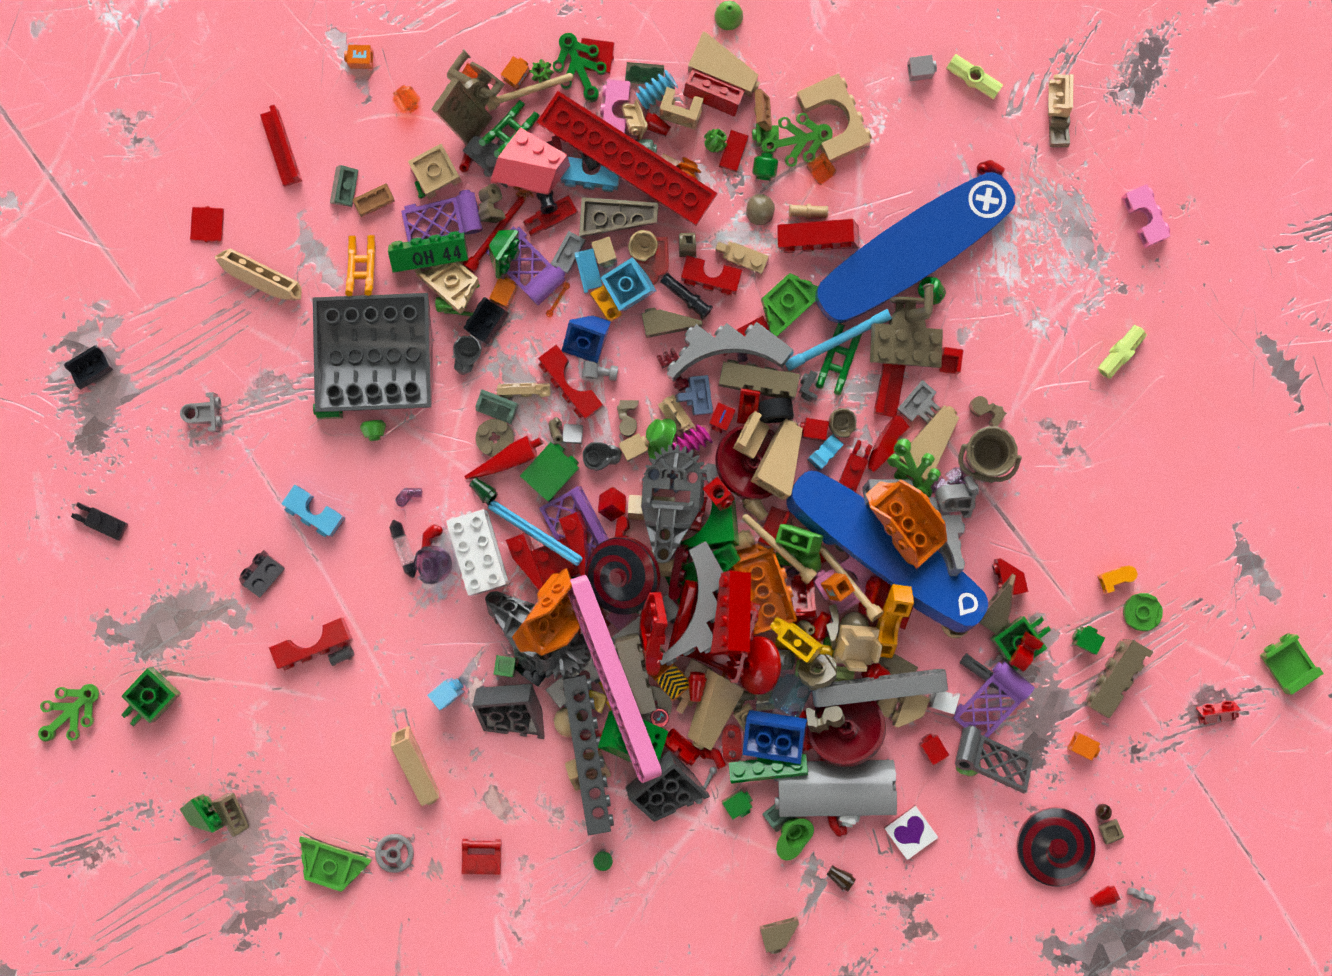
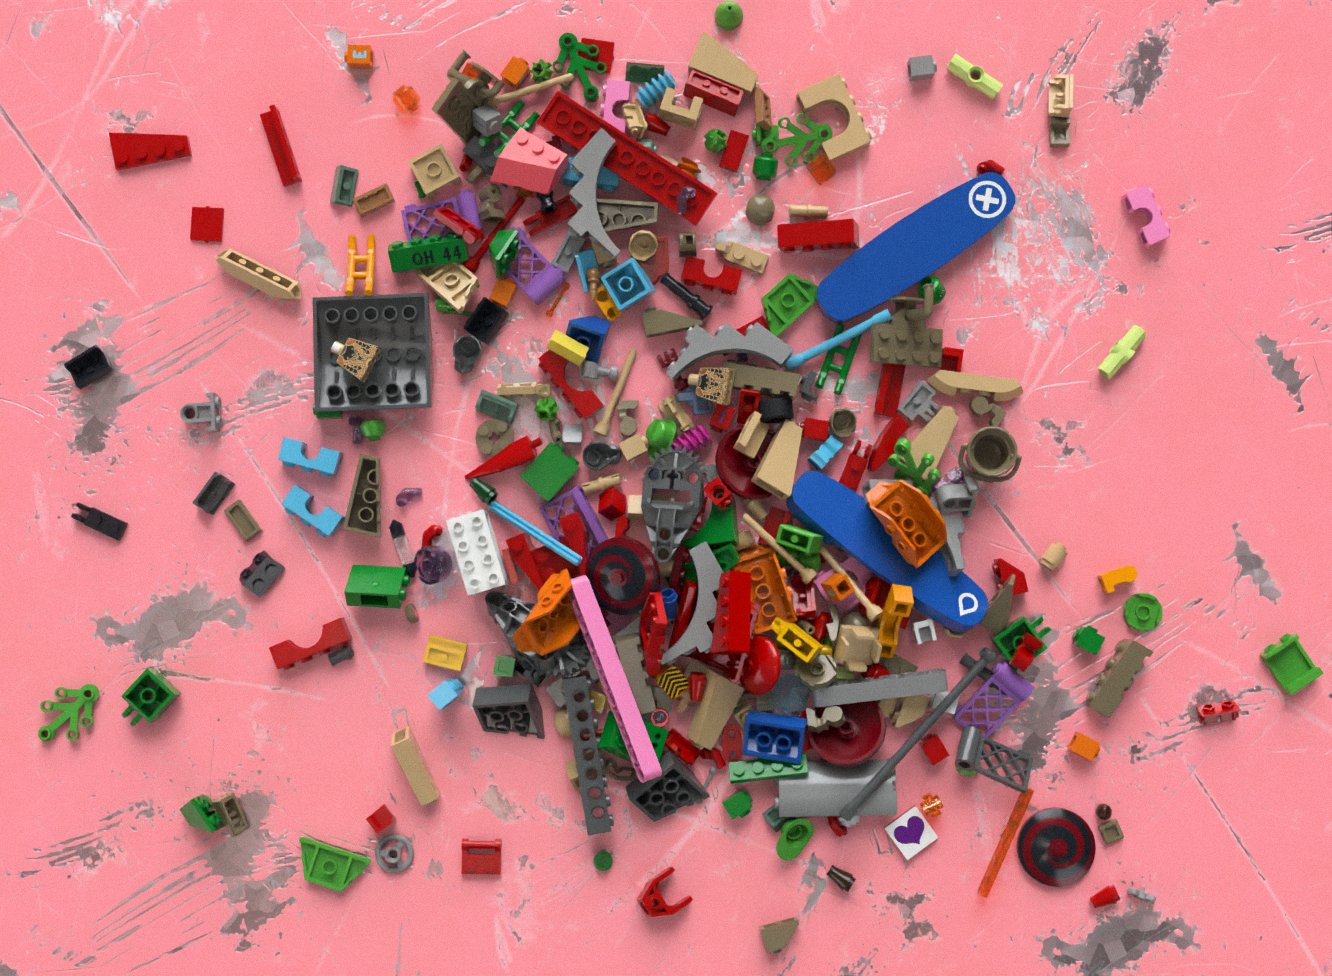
none -> red wing [109,132,192,171]
none -> dark grey hinge [192,472,235,515]
none -> dark tan tile [223,499,263,542]
none -> medium azure arch [278,437,343,477]
none -> torso [331,338,382,383]
none -> dark tan wedge [343,454,381,538]
none -> green piece [344,565,410,609]
none -> arm [349,415,363,444]
none -> red panel [366,804,396,834]
none -> dark tan tile [405,604,419,624]
none -> yellow plate [423,634,468,671]
none -> red hinge [433,207,485,244]
none -> dark tan tile [466,166,483,184]
none -> light grey brick [472,104,502,137]
none -> red tile [502,548,519,584]
none -> bright green gear [534,397,559,421]
none -> light yellow panel [546,329,589,366]
none -> light grey arch [568,128,621,258]
none -> tan pin [582,473,622,495]
none -> medium nougat bar [586,267,601,301]
none -> tan piece [593,349,637,437]
none -> dark tan helmet [605,758,638,781]
none -> red piece [636,866,693,917]
none -> blue cone [661,588,678,618]
none -> clear purple arm [677,186,696,214]
none -> torso [688,368,736,405]
none -> dark grey hinge [839,647,997,821]
none -> white window [911,618,937,644]
none -> clear orange gear [919,793,943,818]
none -> tan brick [927,370,1024,401]
none -> clear orange tile [977,788,1034,898]
none -> tan brick [1040,542,1068,572]

